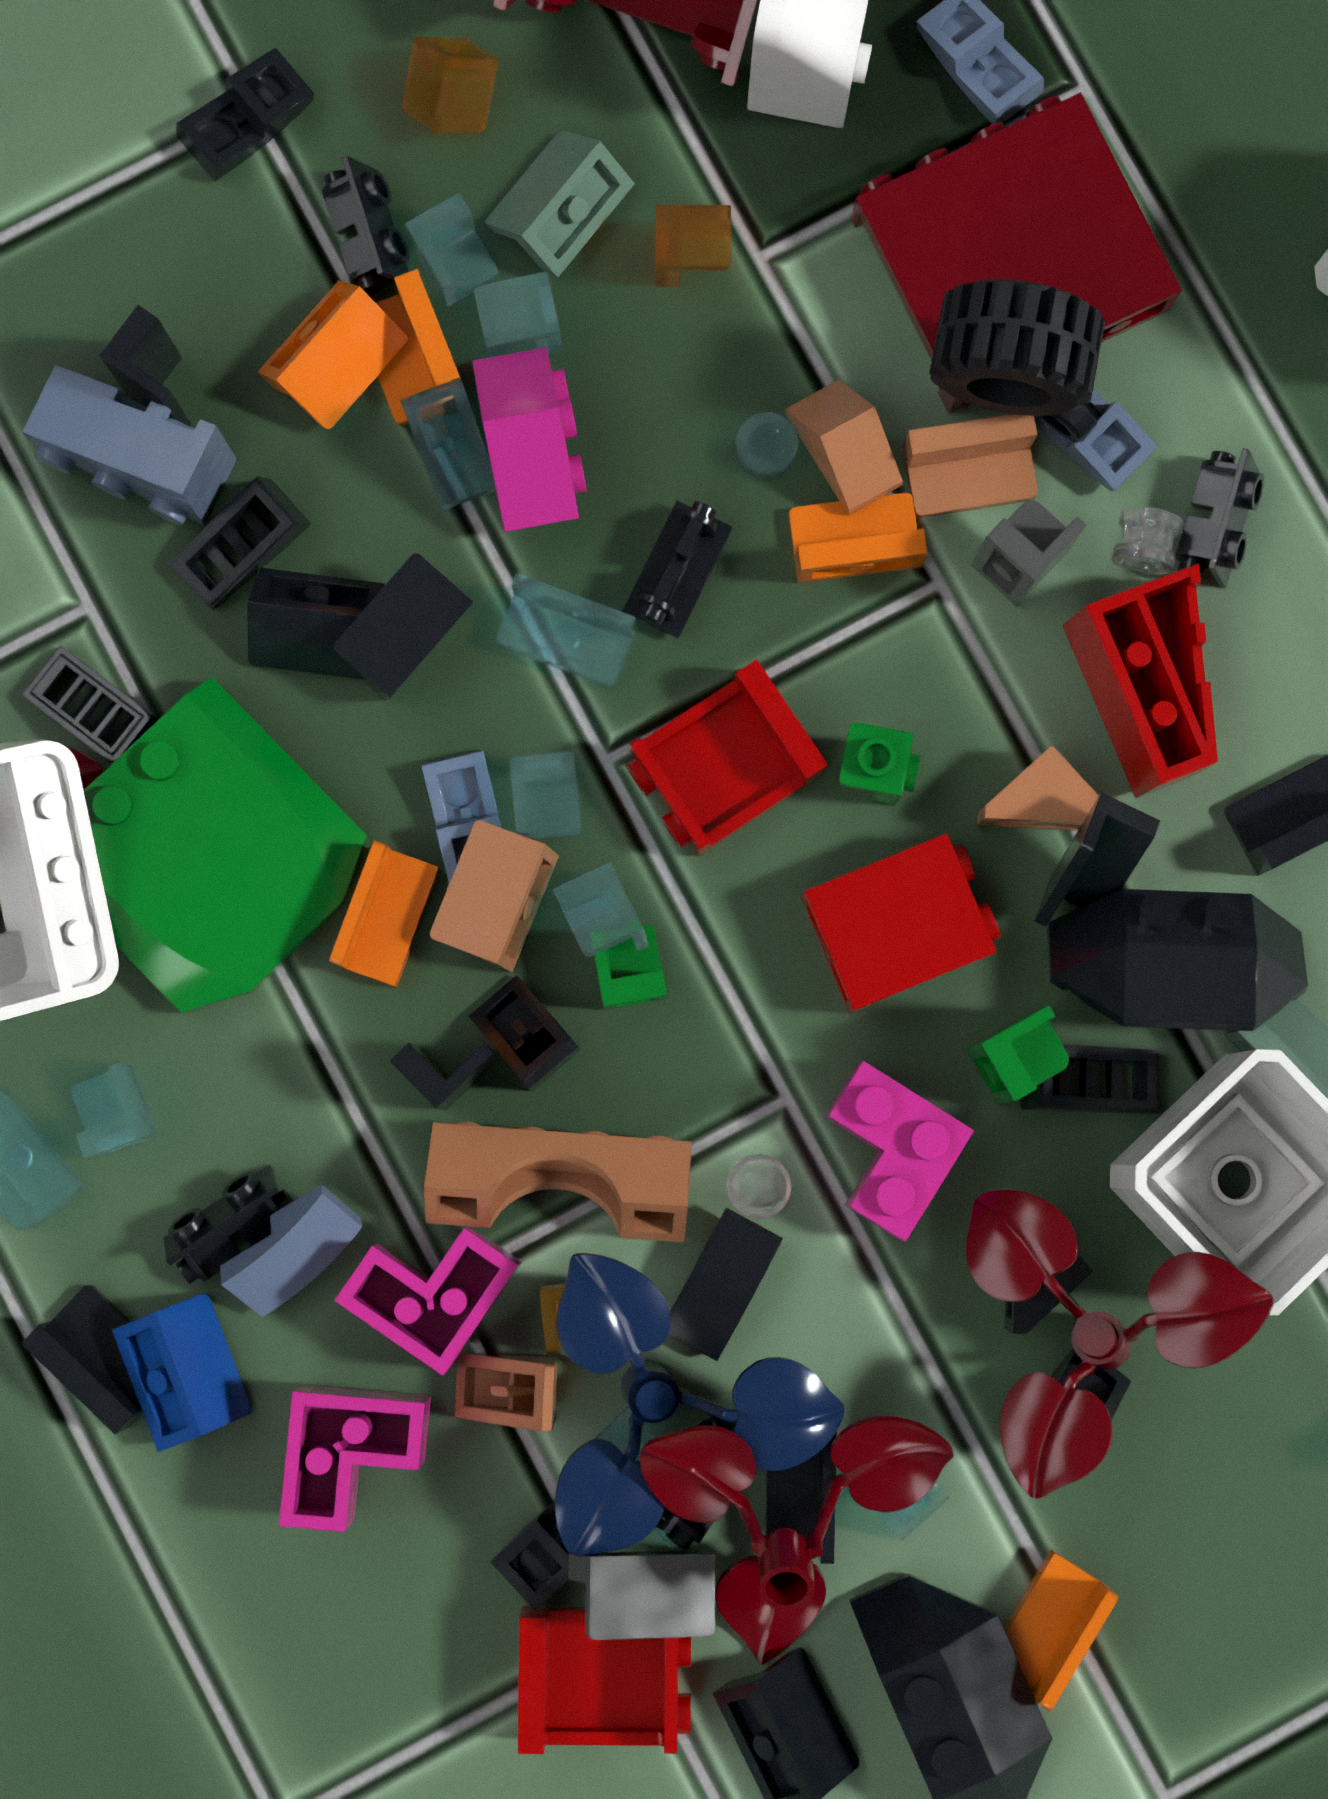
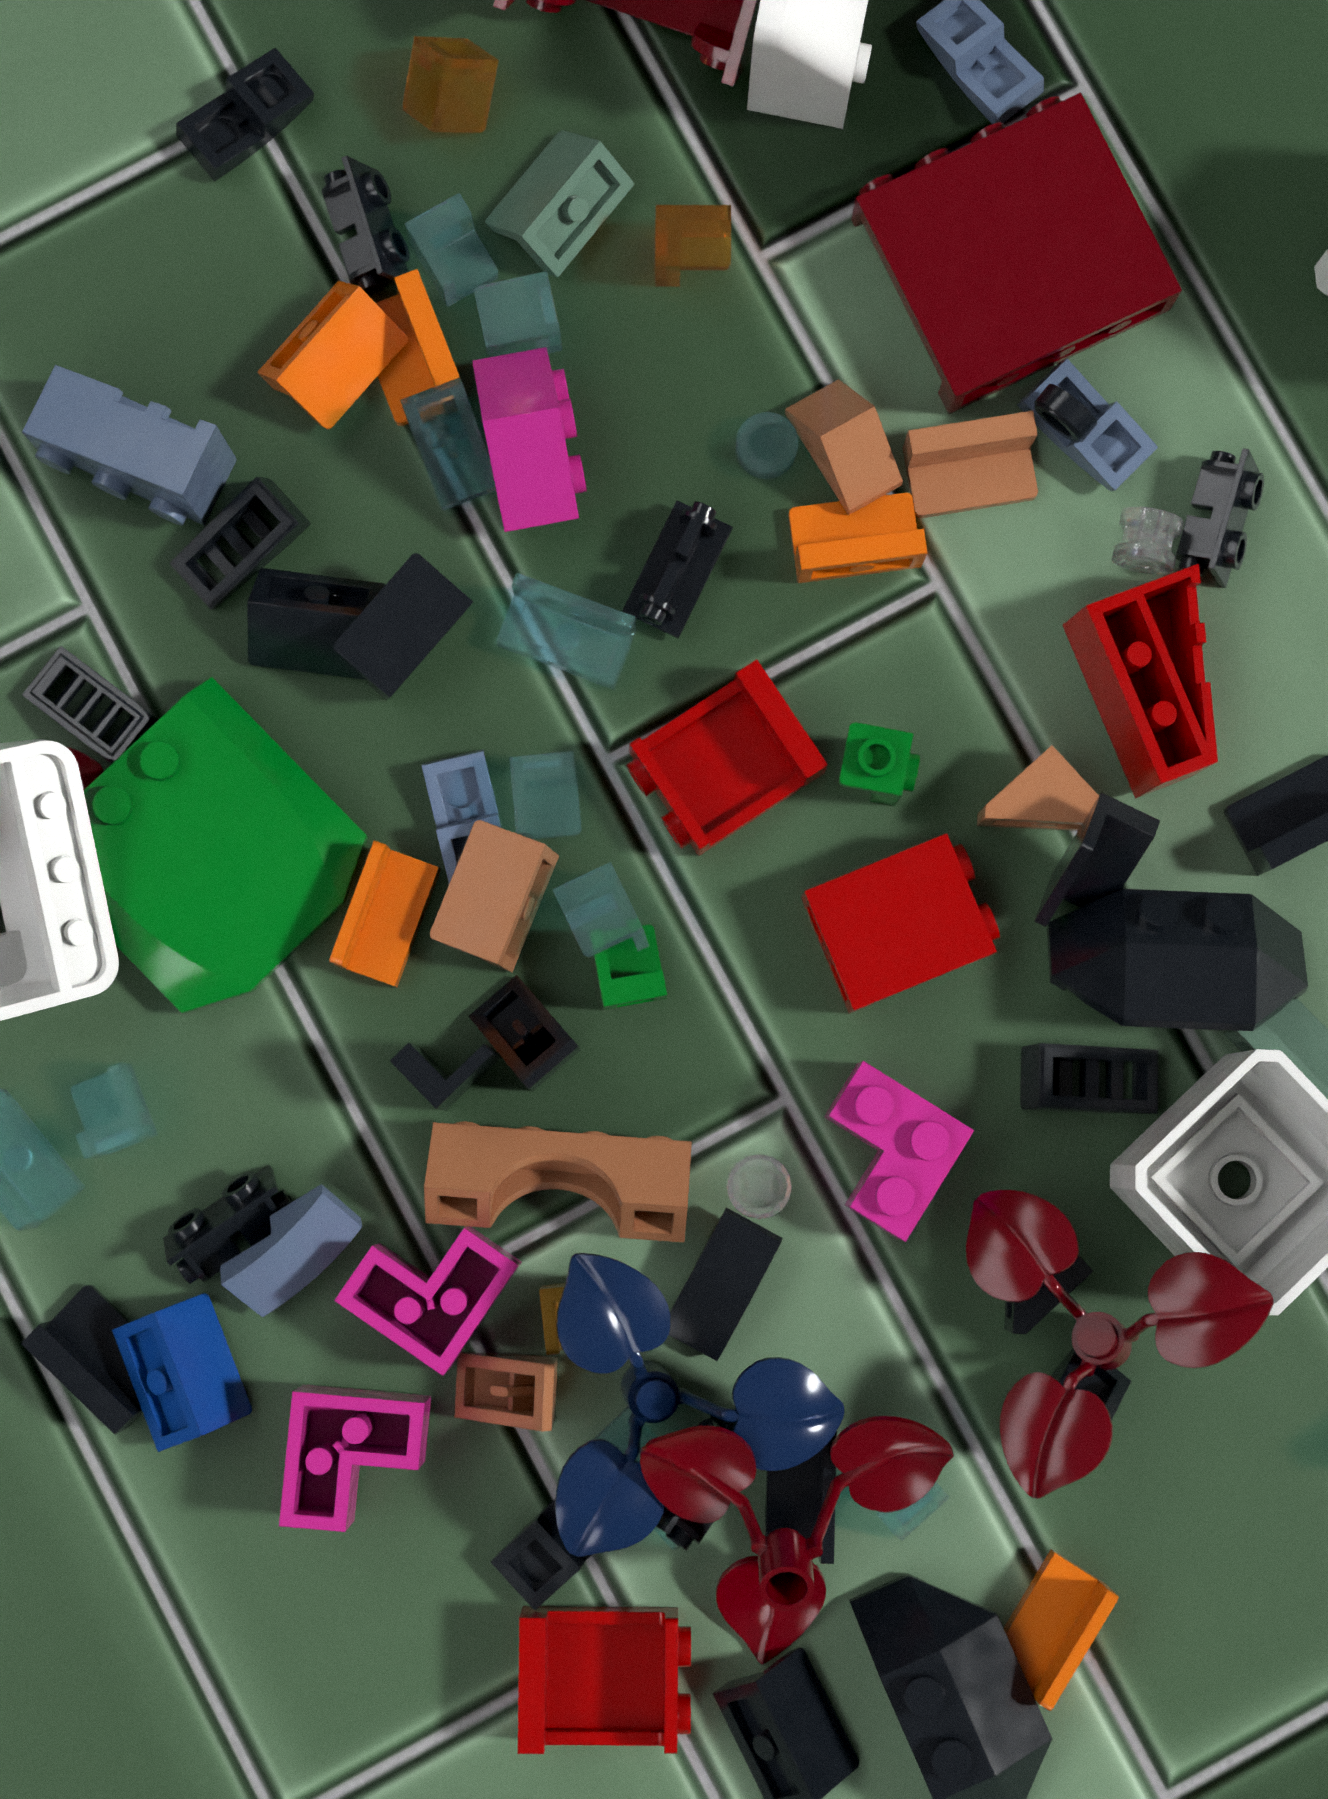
black panel [99,305,191,426] -> none
panel [568,1550,715,1640] -> none
black tyre [929,279,1105,416] -> none
green panel [966,1005,1069,1104] -> none
dark grey panel [971,500,1087,607] -> none

